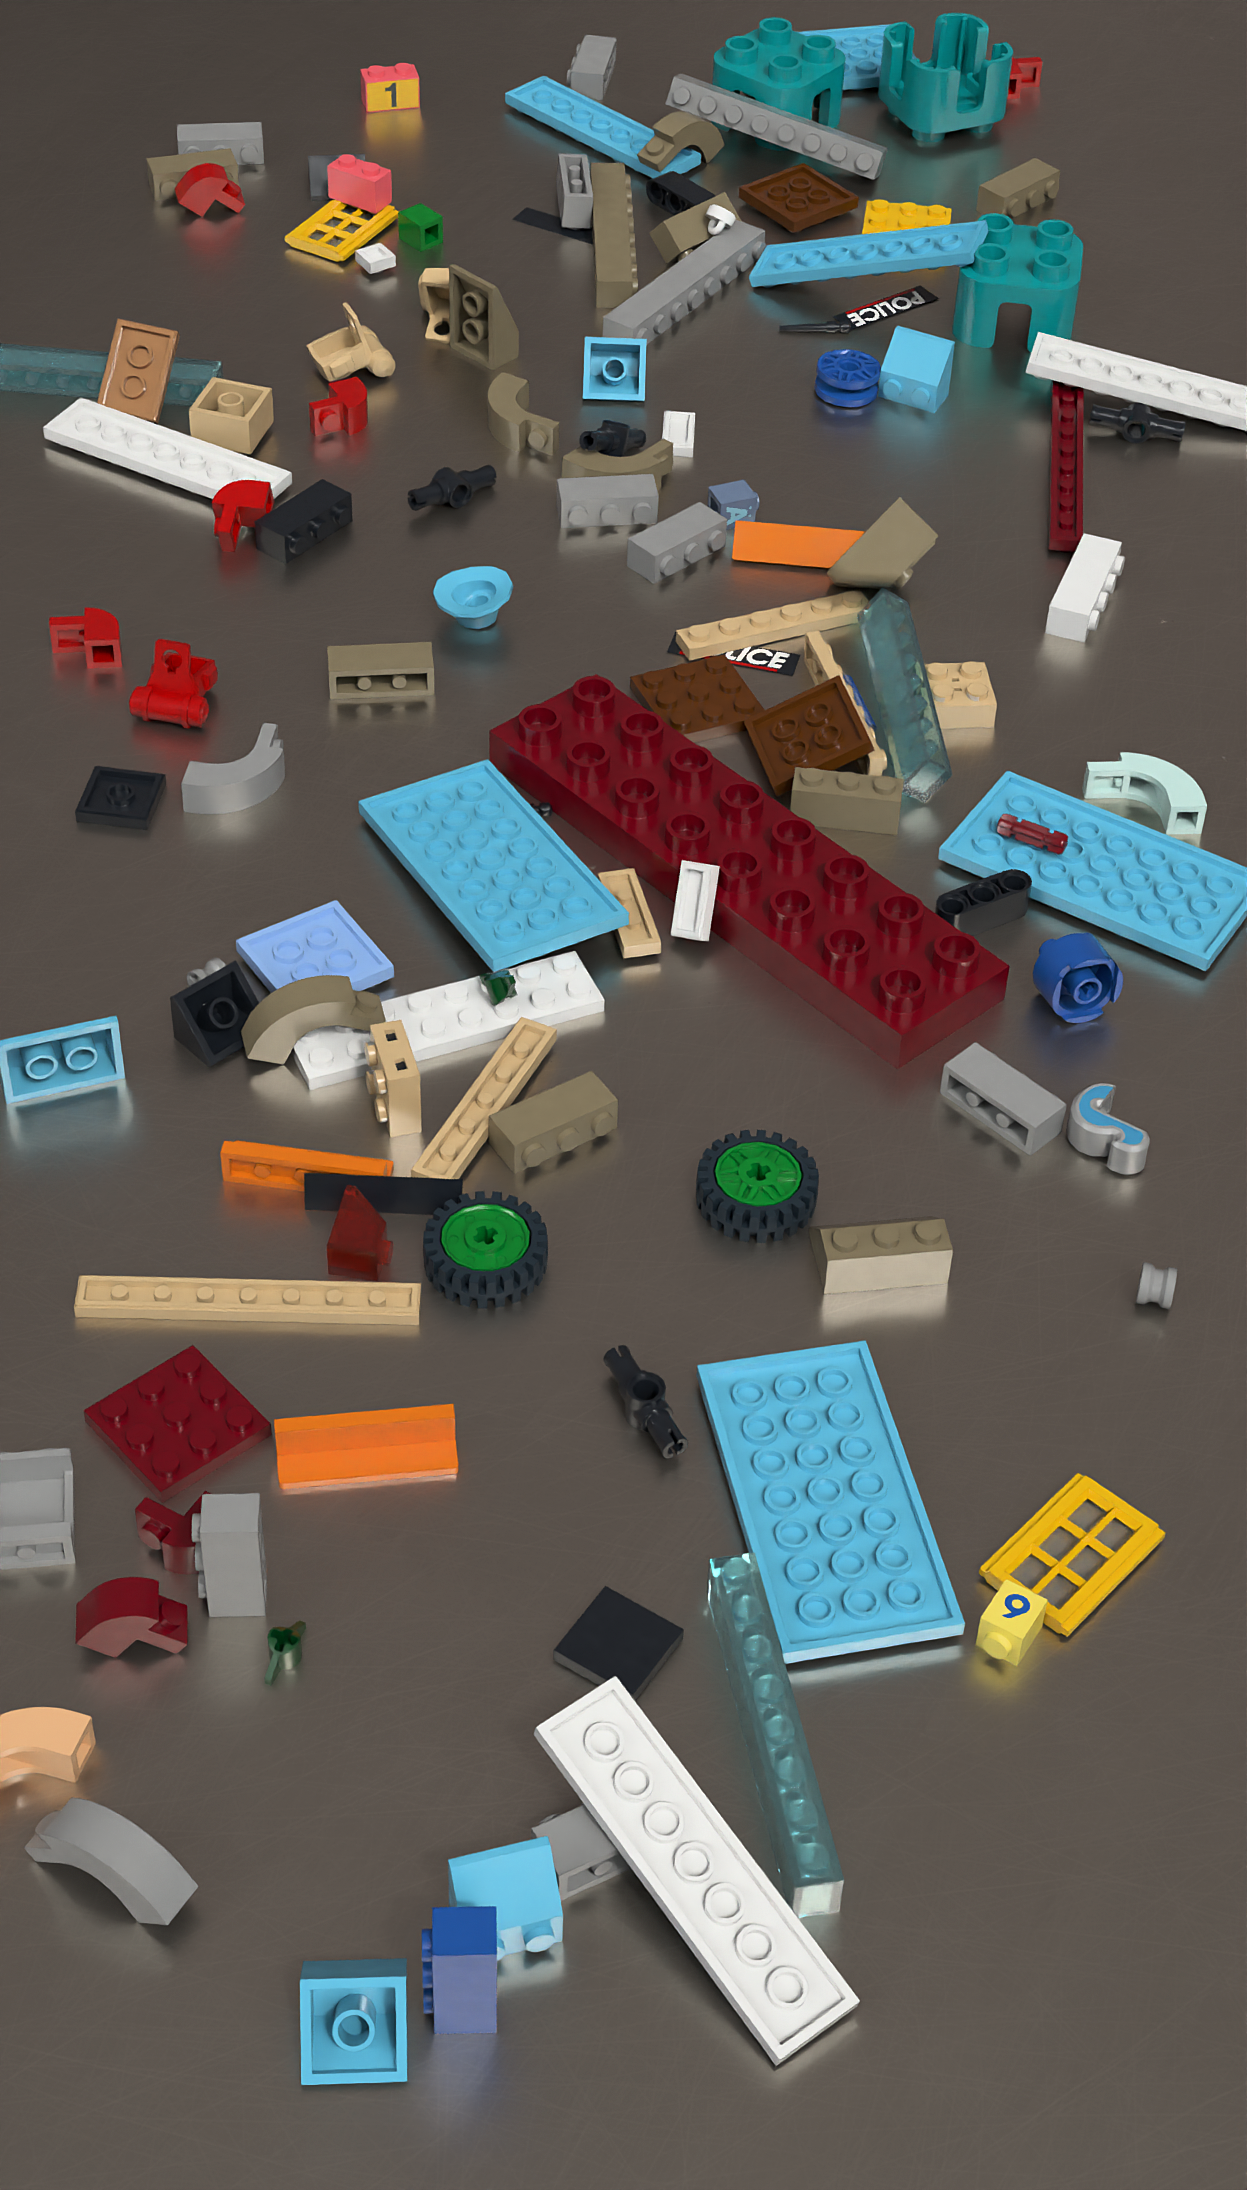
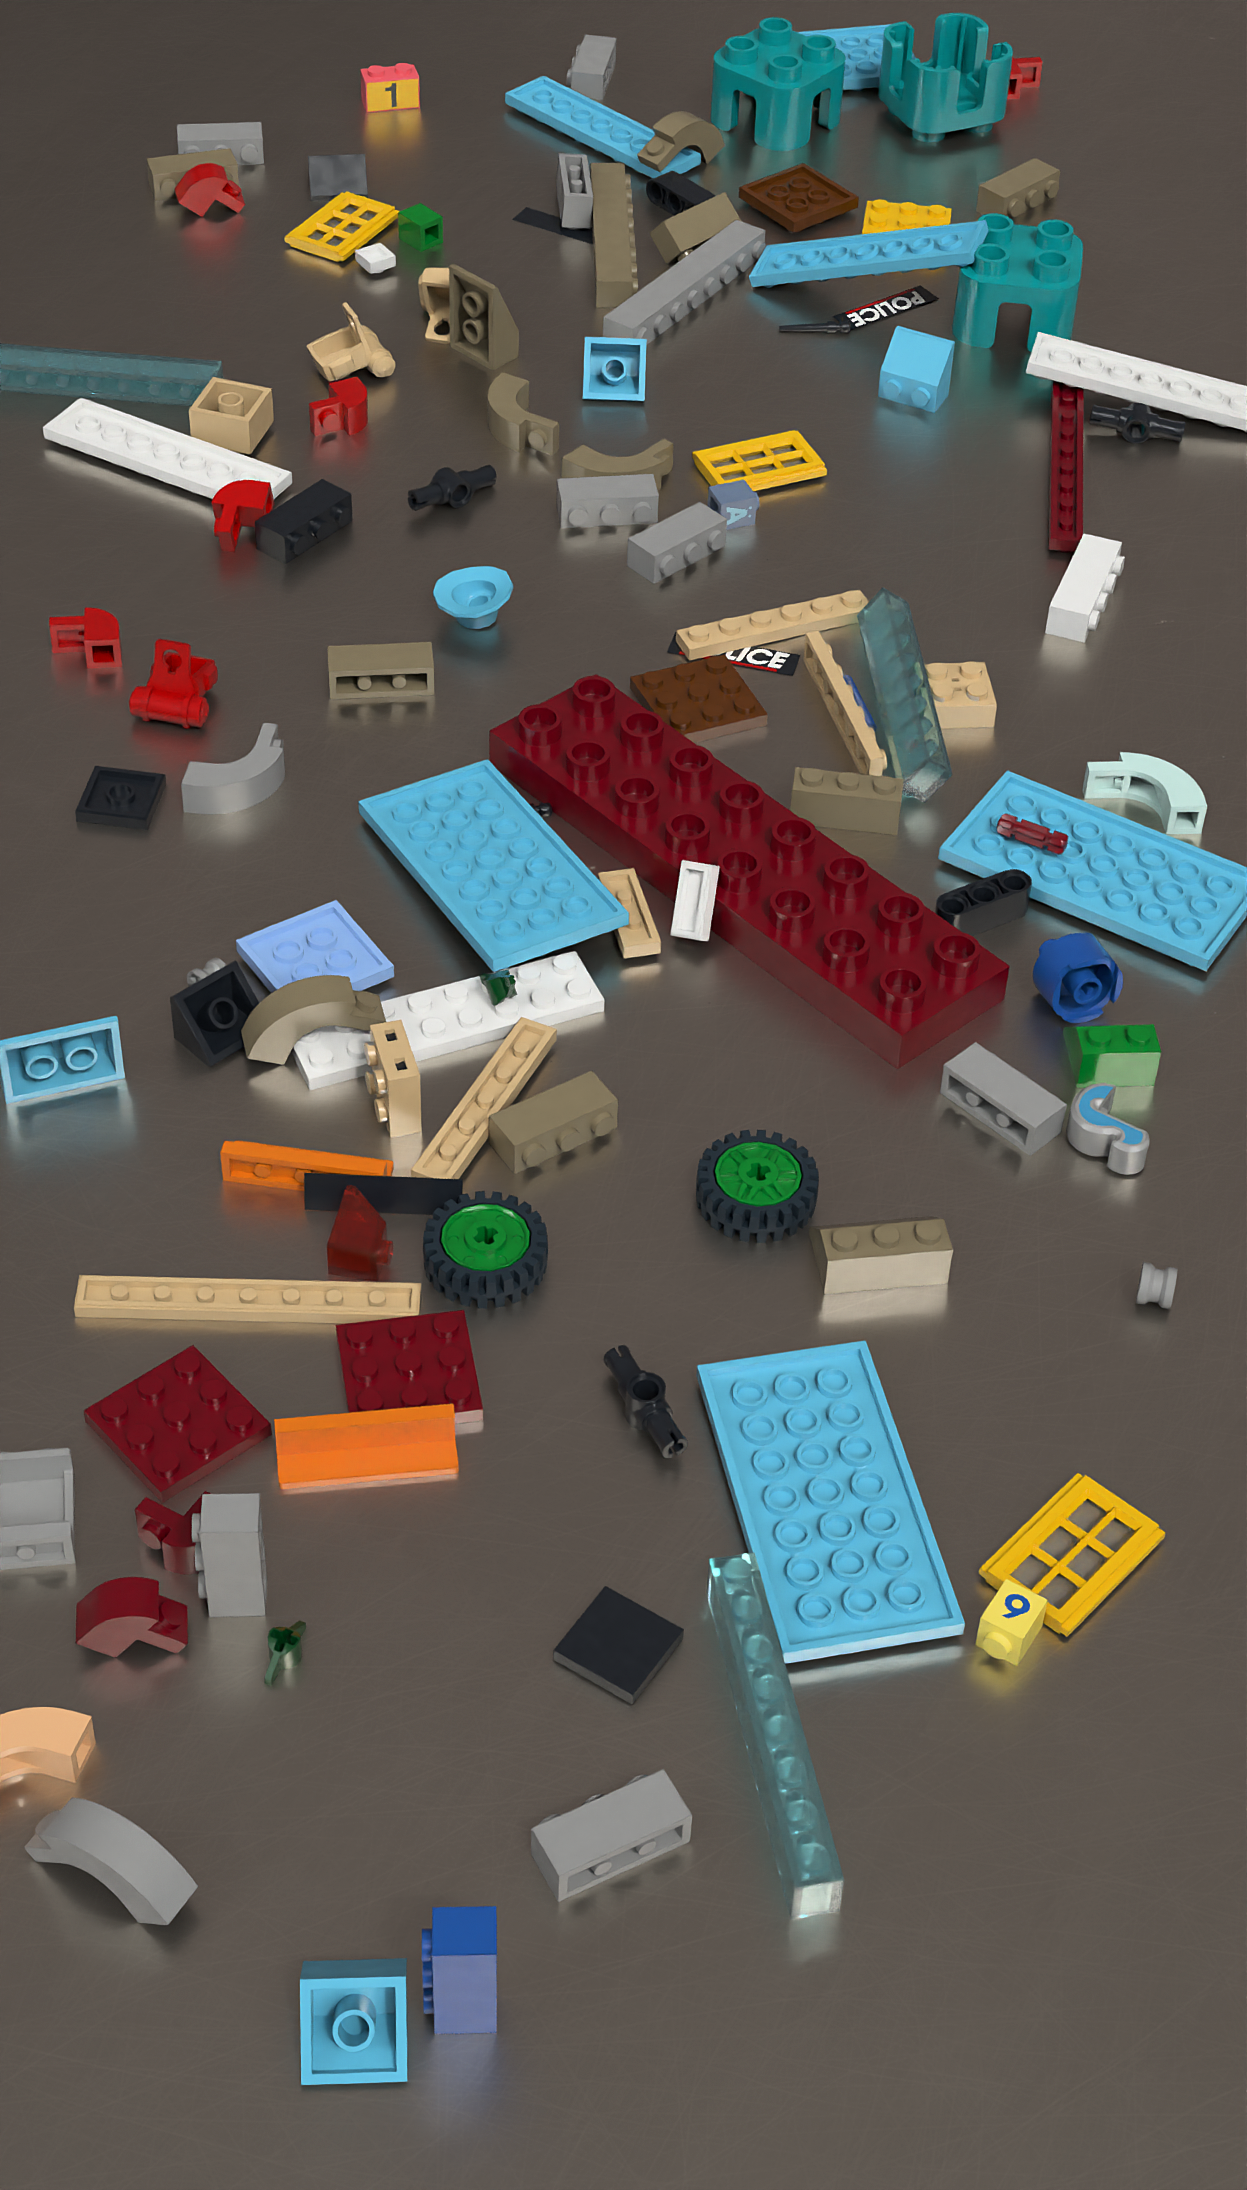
medium nougat tile [97,319,180,425] -> none
coral brick [327,154,392,214] -> none
medium azure slope [448,1836,563,1961] -> none
white plate [534,1676,860,2066] -> none
black pin [579,420,646,457] -> none
white tile [662,411,695,457] -> none
light grey brick [666,73,888,180] -> none
white tile [705,204,736,235] -> none
orange panel [732,520,866,569] -> none
reddish brown plate [744,675,875,797] -> none
blue wheel [814,349,881,407] -> none
dark tan windscreen [827,497,939,590] -> none
none -> dark red plate [336,1310,483,1424]
none -> yellow piece [692,430,827,491]
none -> green slope [1063,1024,1161,1088]

